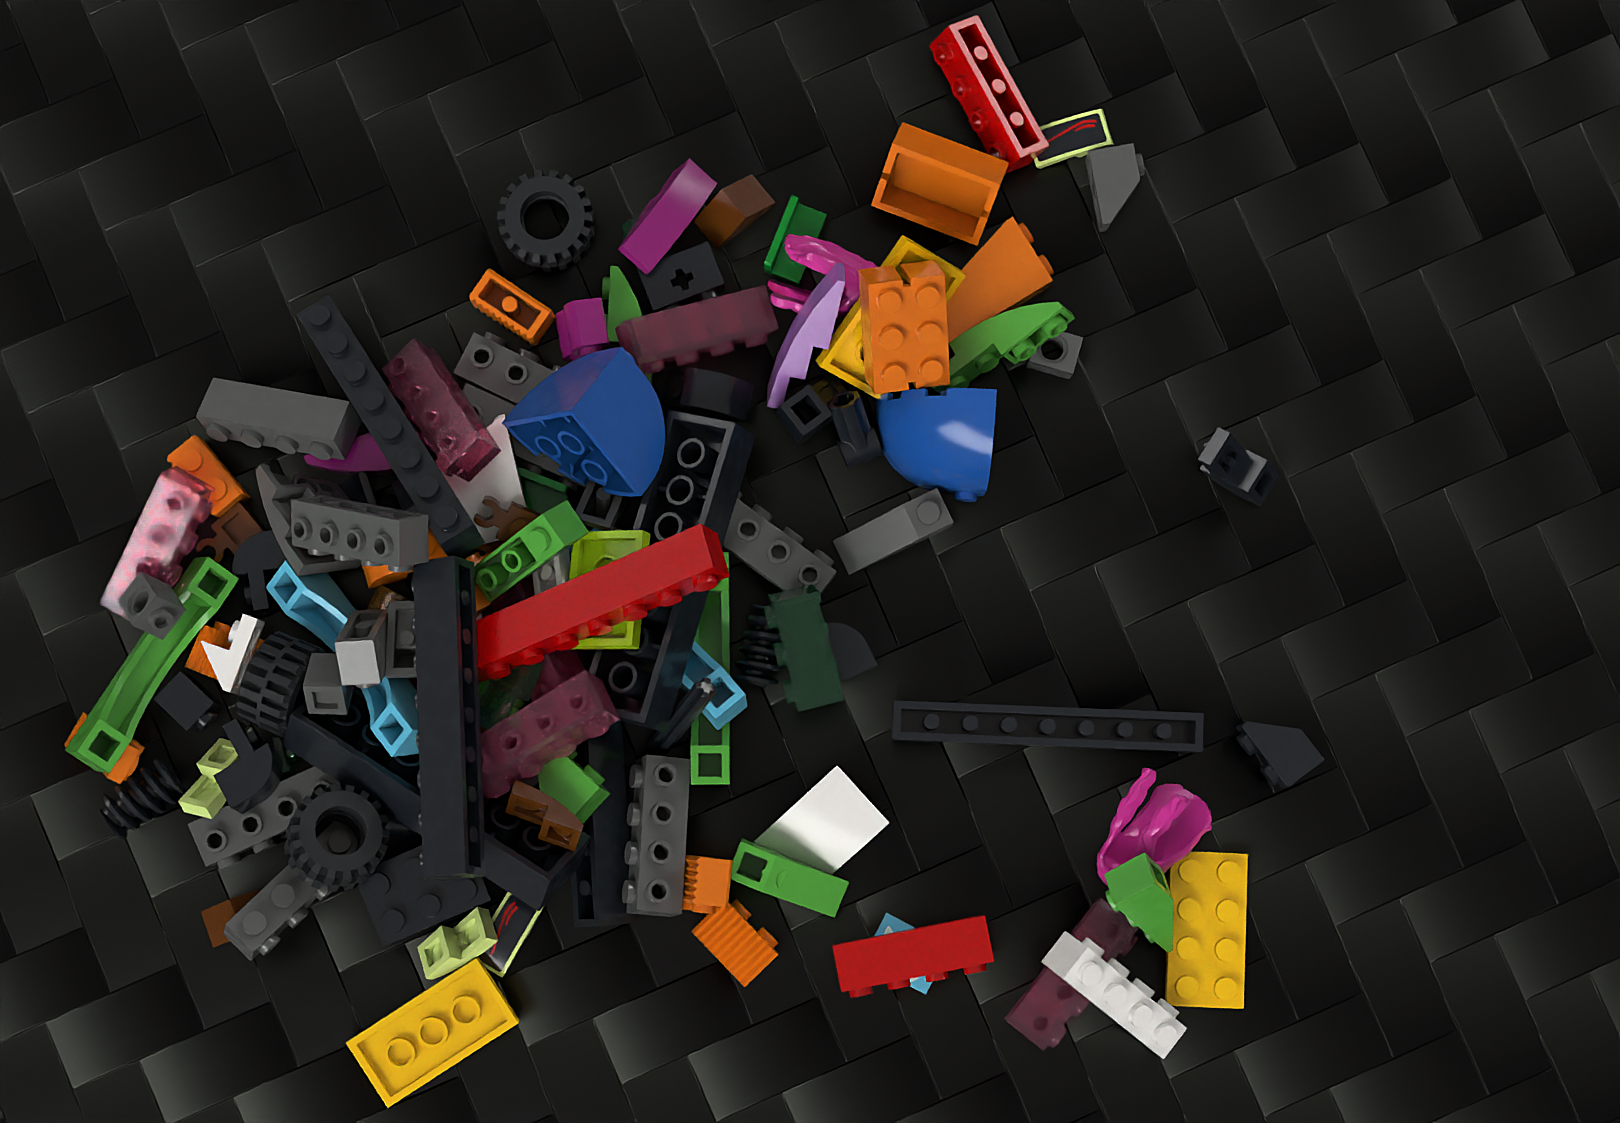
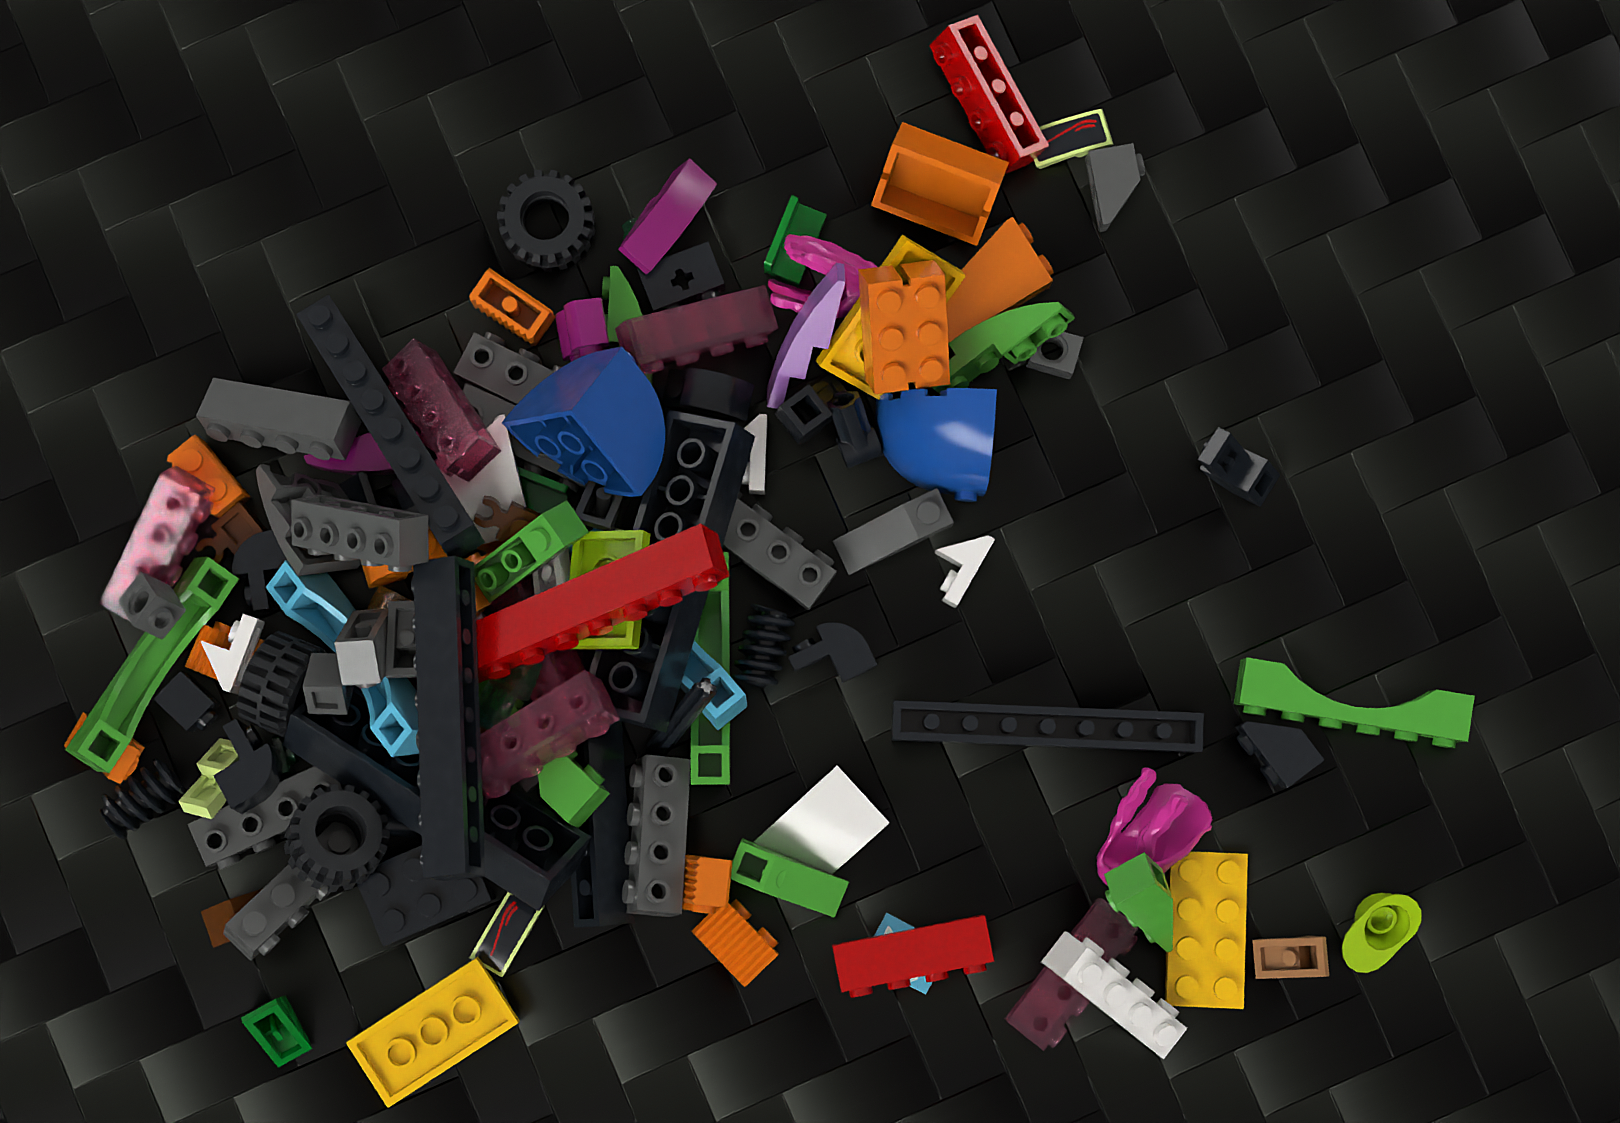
yellowish green slope [417,906,498,980] -> none
reddish brown slope [505,780,584,852] -> none
reddish brown slope [694,174,775,251] -> none
clear green wedge [763,584,844,712] -> none
none -> green slope [241,995,312,1067]
none -> white slope [742,414,767,495]
none -> white slope [935,535,995,608]
none -> bright green arch [1234,657,1475,748]
none -> medium nougat slope [1253,935,1329,979]
none -> lime piece [1342,893,1422,973]

